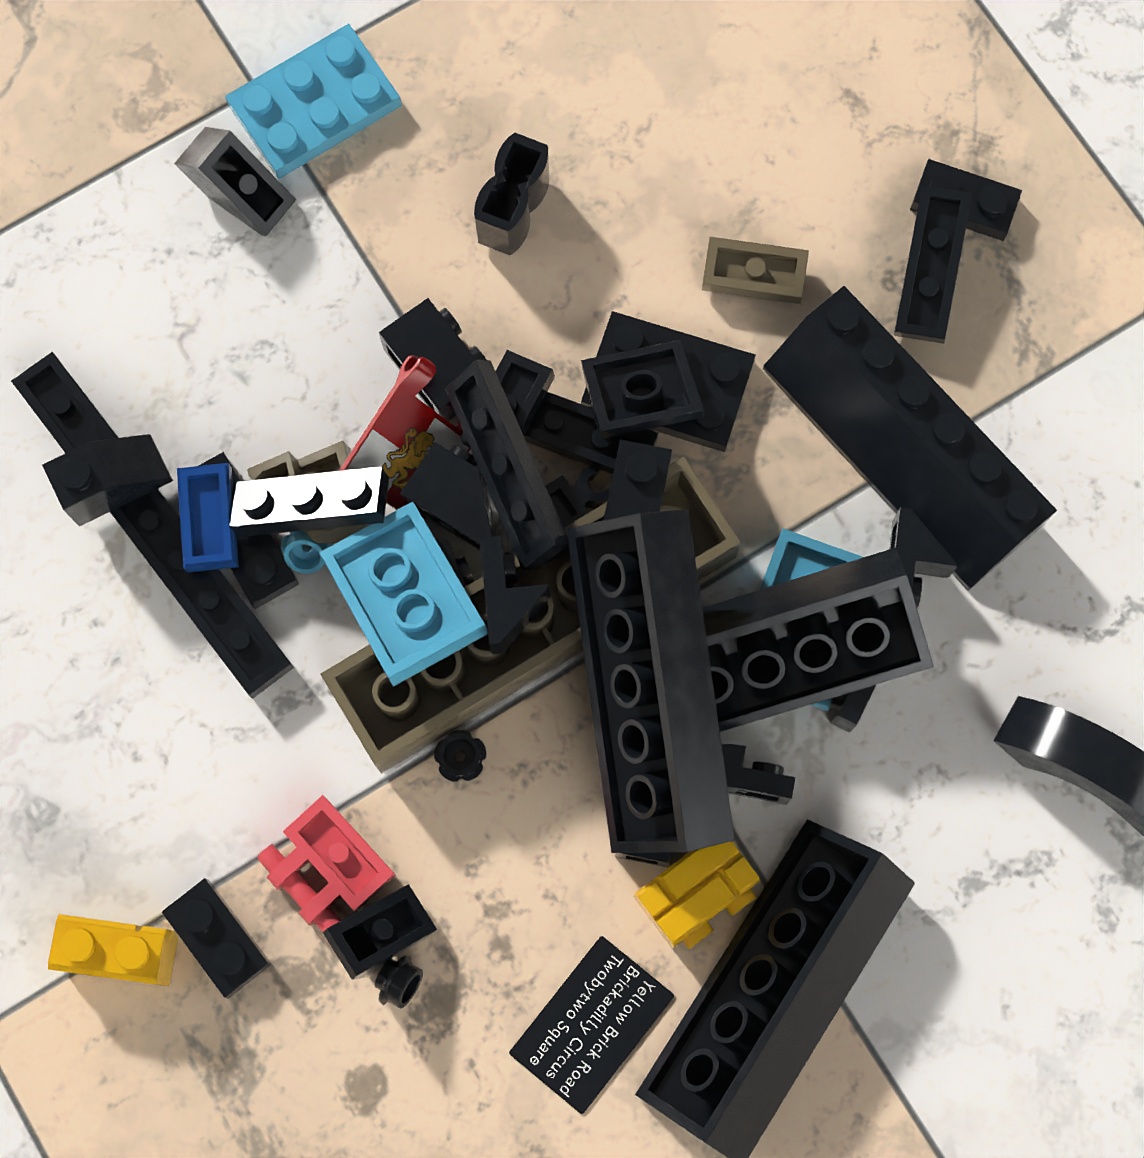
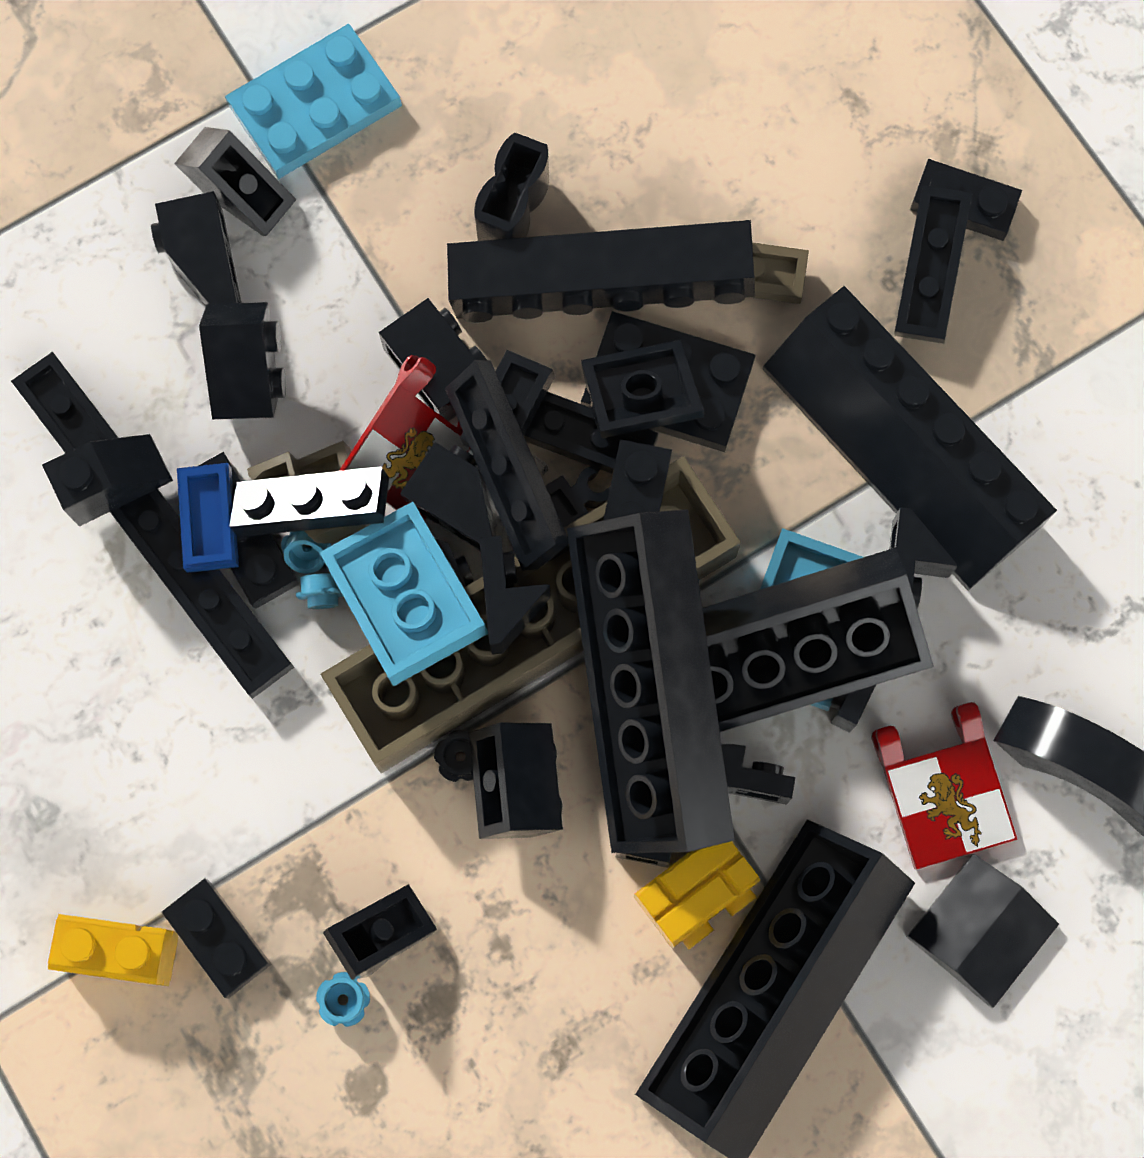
coral plate [257,795,396,932] -> none
black plate [375,955,423,1009] -> none
black sticker [509,936,674,1114] -> none
none -> black slope [151,191,242,306]
none -> black brick [199,302,286,420]
none -> medium azure plate [296,573,344,609]
none -> medium azure plate [316,972,370,1027]
none -> black brick [447,220,755,323]
none -> black brick [469,722,563,839]
none -> flag [871,702,1018,870]
none -> black slope [906,854,1059,1008]

